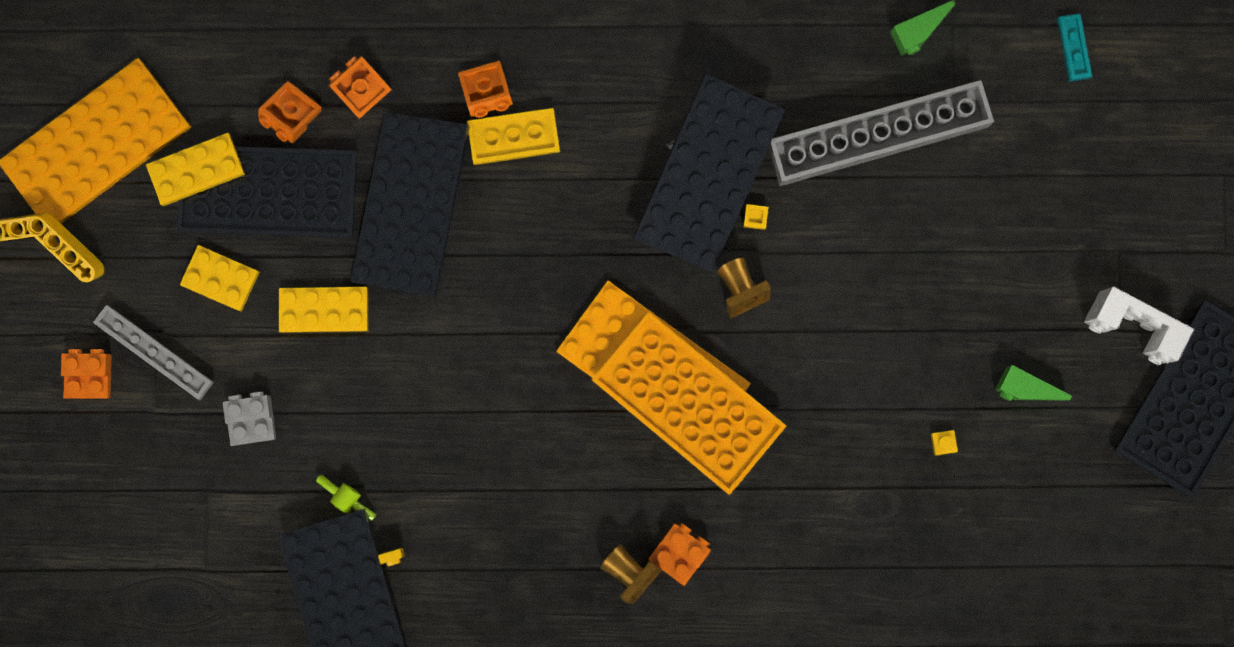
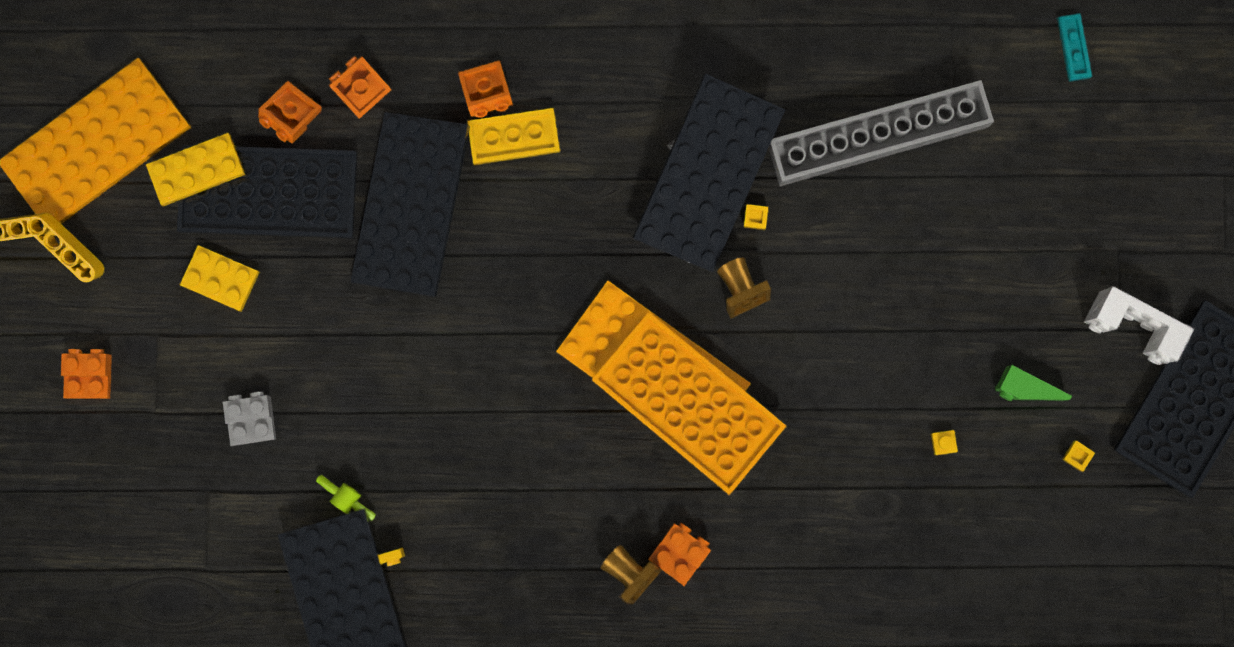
light grey plate [93,305,214,400] -> none
yellow plate [279,287,368,333] -> none
bright green slope [890,0,955,55] -> none
none -> yellow plate [1062,441,1095,471]

